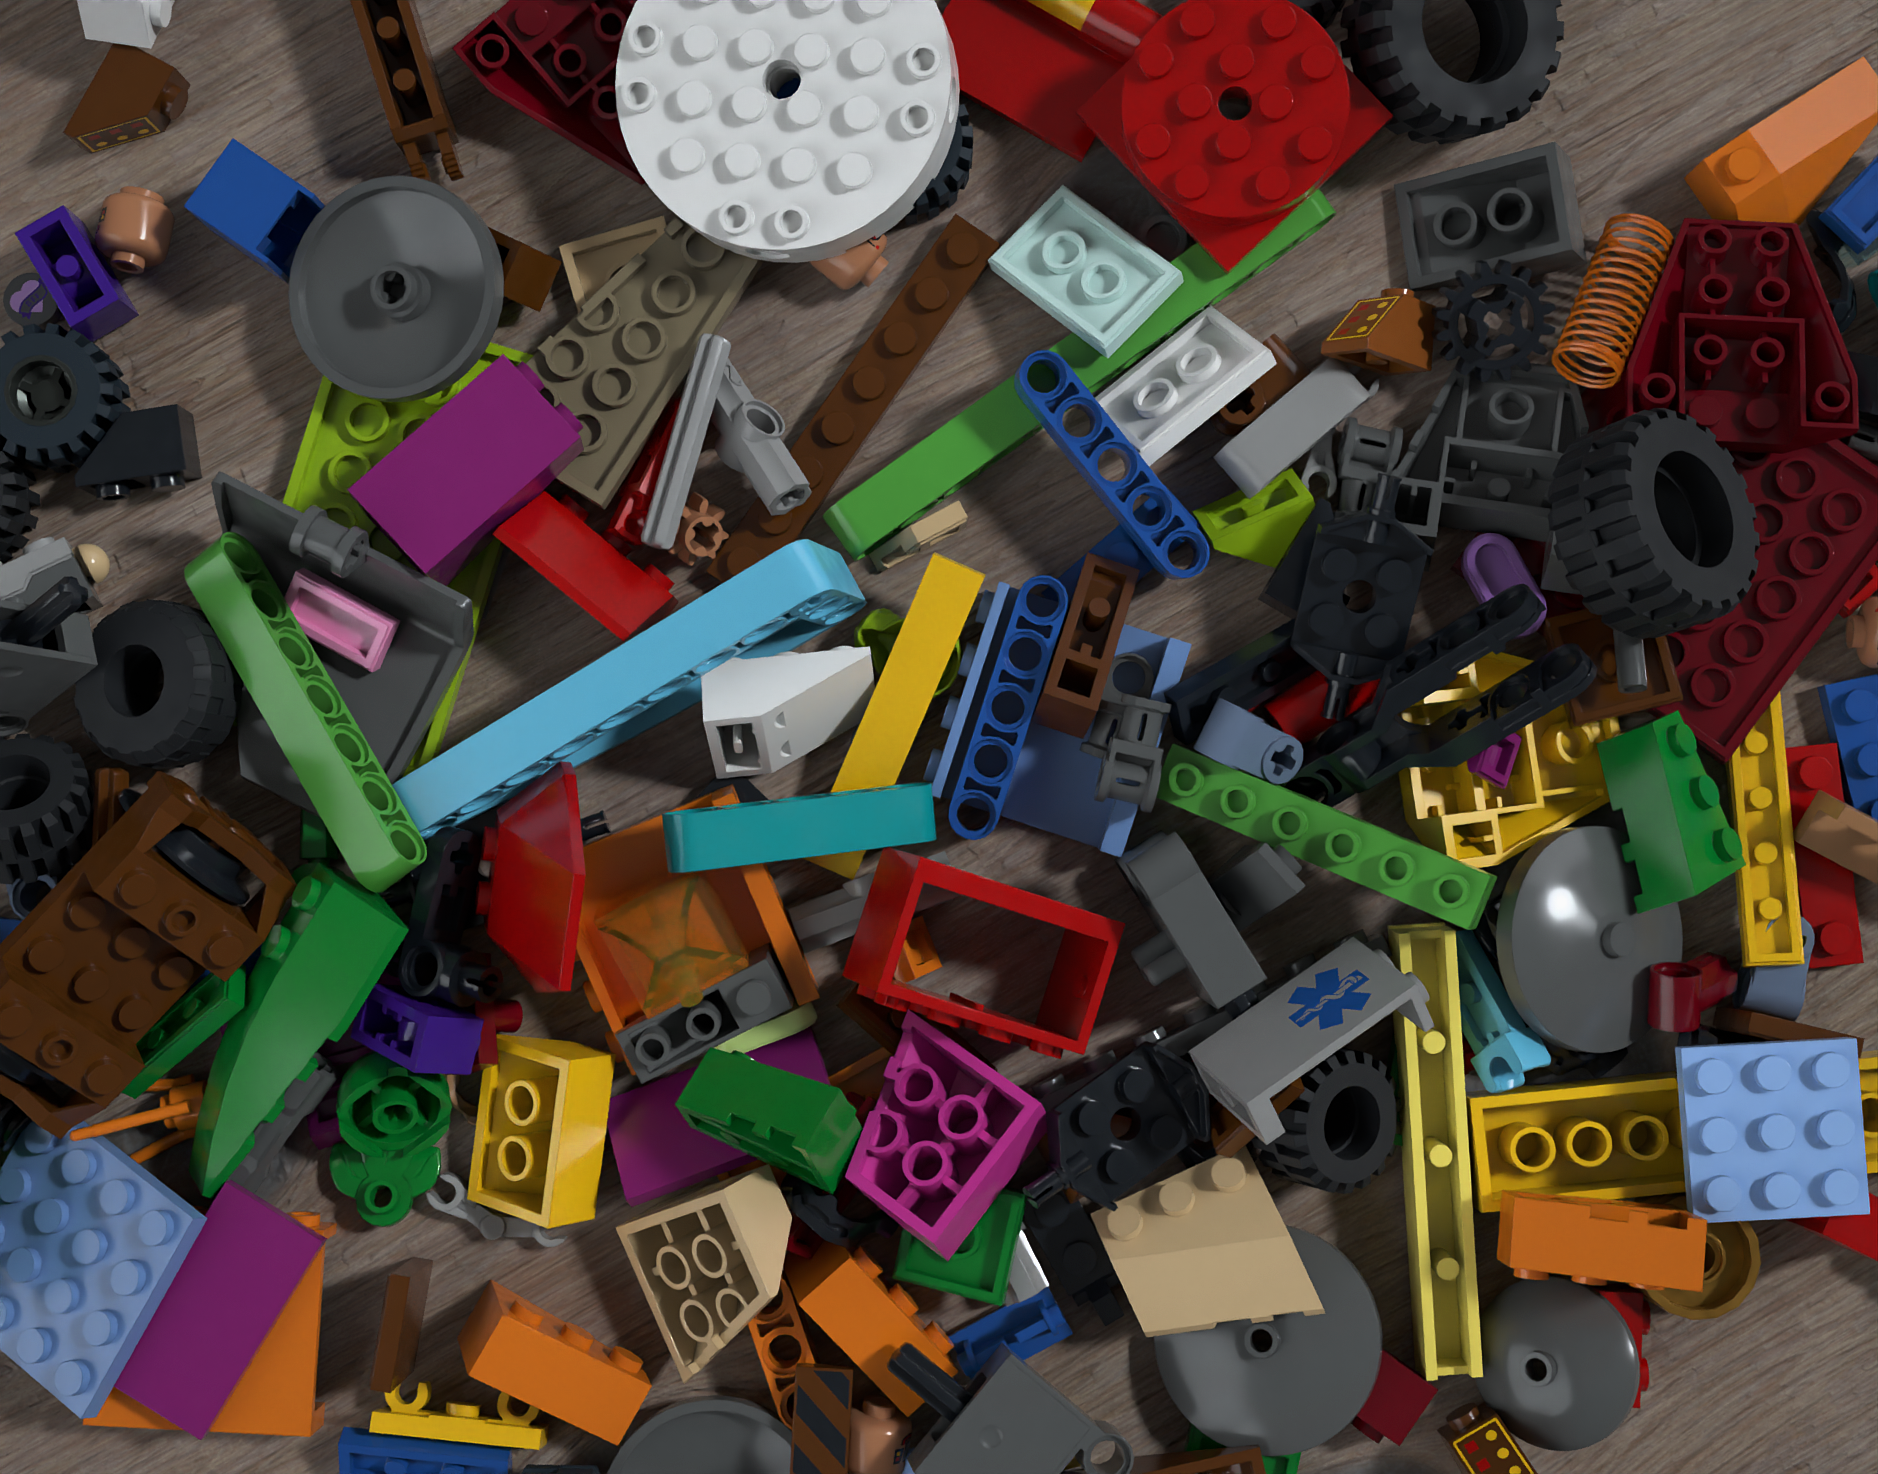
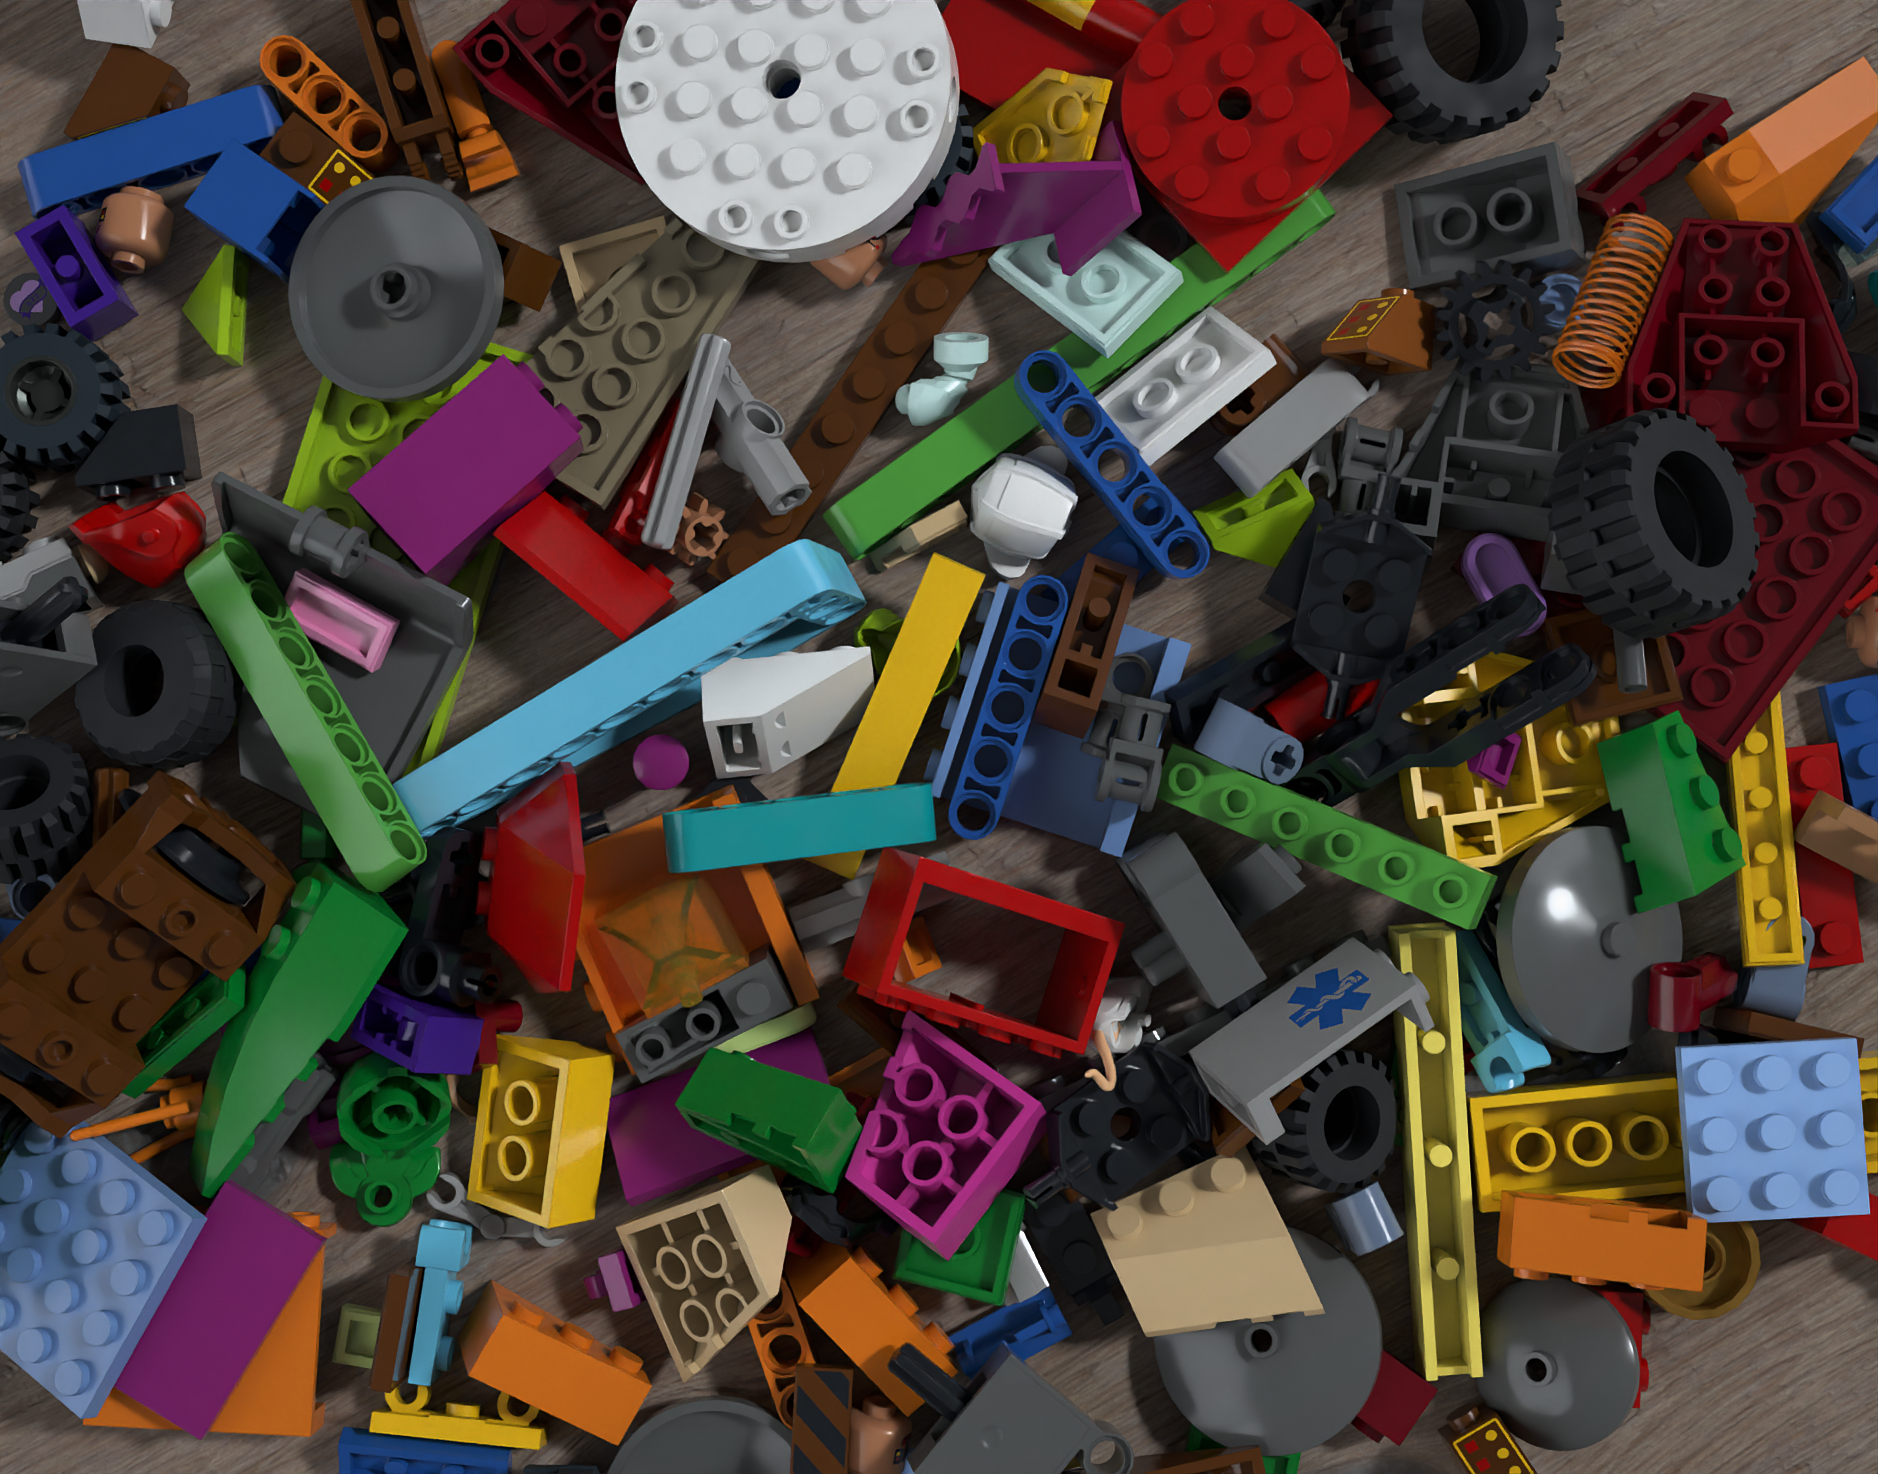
none -> blue beam [17,84,285,220]
none -> red helmet [68,491,207,589]
none -> lime slope [181,245,250,366]
none -> orange beam [259,35,400,173]
none -> reddish brown slope [260,111,376,206]
none -> yellowish green tile [332,1303,382,1369]
none -> medium azure plate [408,1219,474,1386]
none -> orange piece [432,40,520,194]
none -> magenta tile [583,1245,647,1313]
none -> magenta pin [633,735,689,790]
none -> magenta piece [891,120,1142,276]
none -> light aqua arm [895,332,989,426]
none -> white piece [970,445,1078,580]
none -> yellow tile [973,68,1113,163]
none -> white animal [1084,975,1153,1092]
none -> sand blue piece [1324,1181,1404,1256]
none -> light blue tile [1539,274,1588,332]
none -> dark red plate [1576,92,1734,233]

